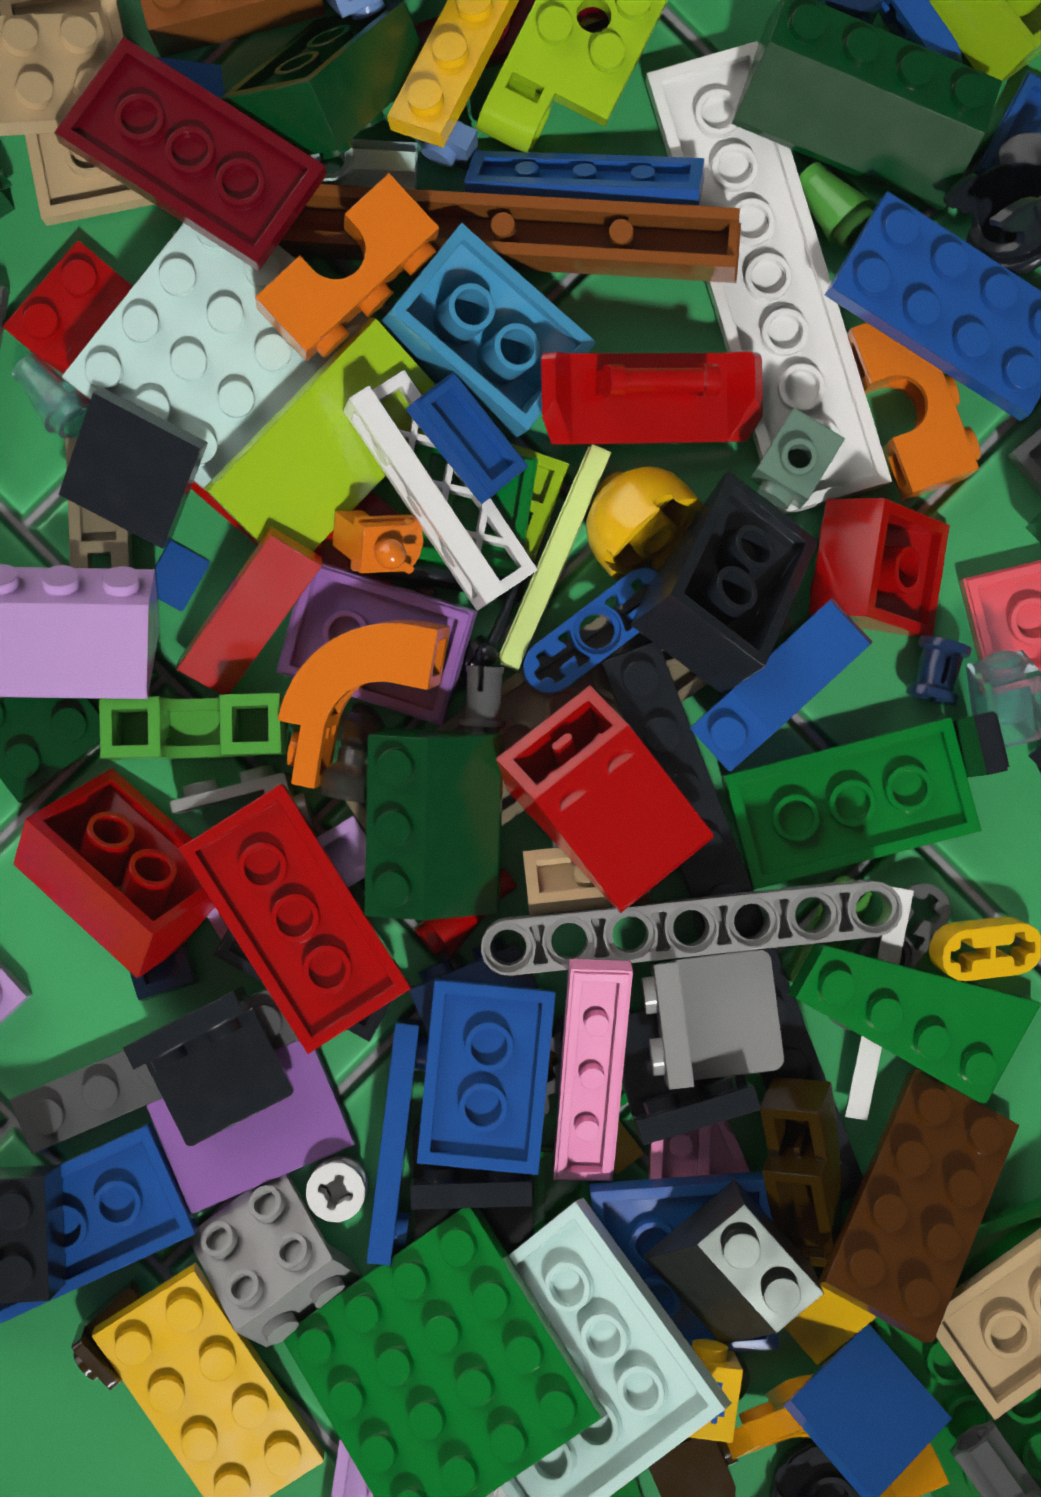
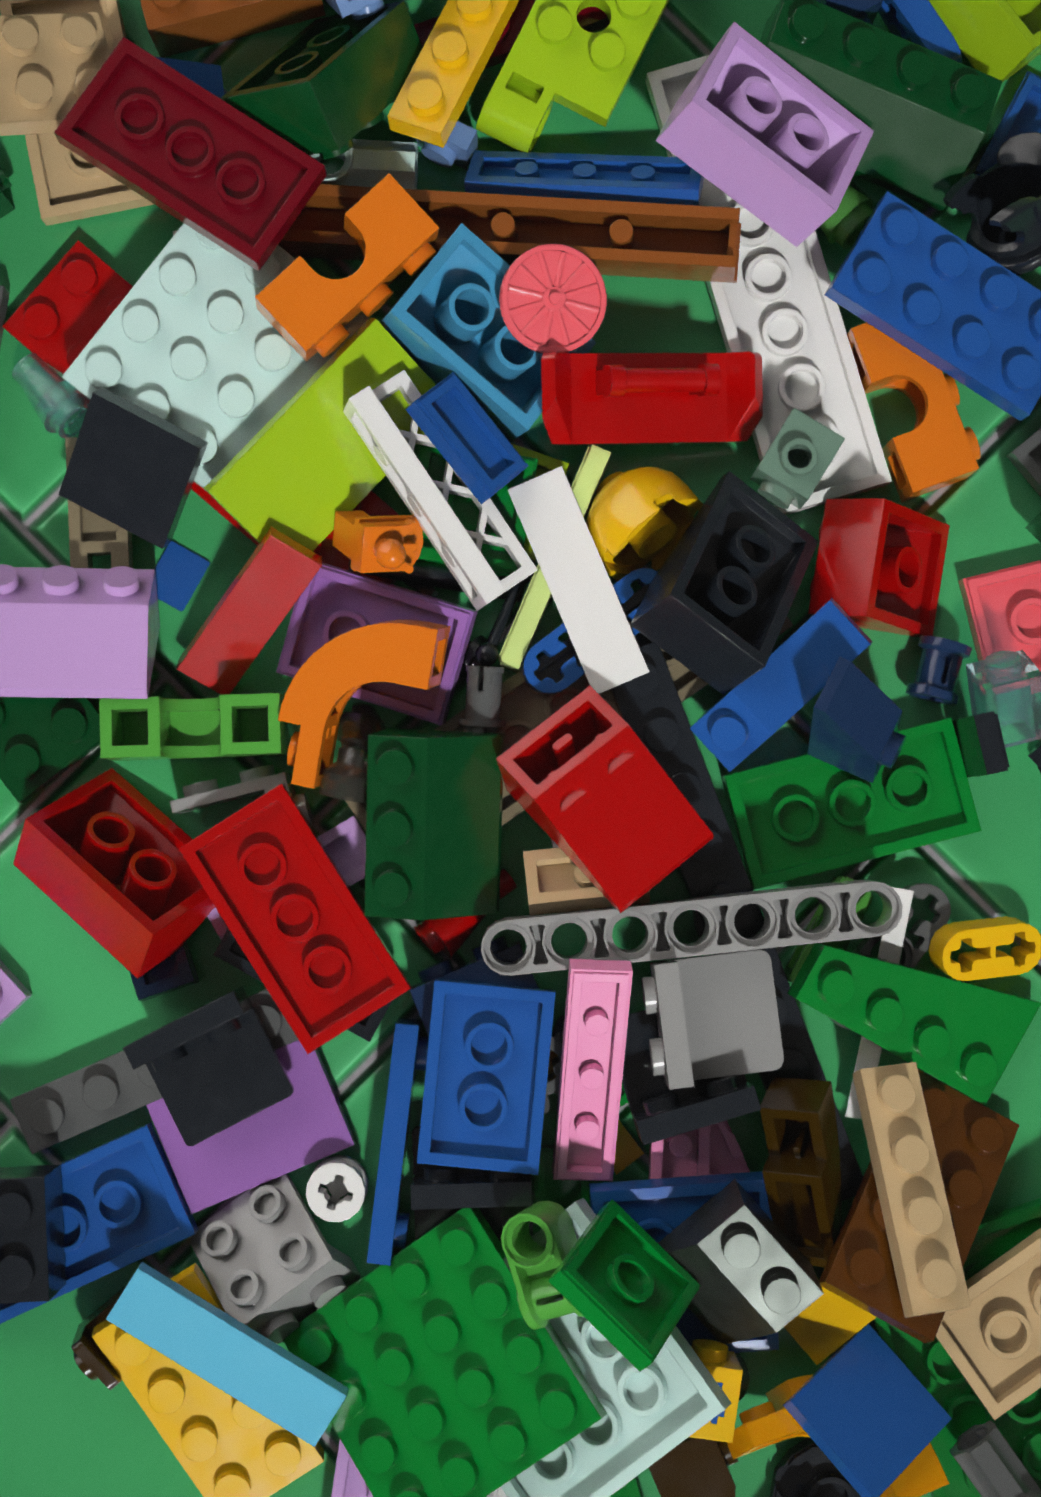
none -> medium azure tile [106,1262,349,1447]
none -> coral wheel [499,244,607,354]
none -> bright green piece [501,1201,584,1330]
none -> white sticker [508,466,649,694]
none -> green tile [548,1199,701,1372]
none -> lavender slope [656,22,874,247]
none -> dark blue slope [808,657,906,783]
none -> tan plate [852,1062,971,1318]

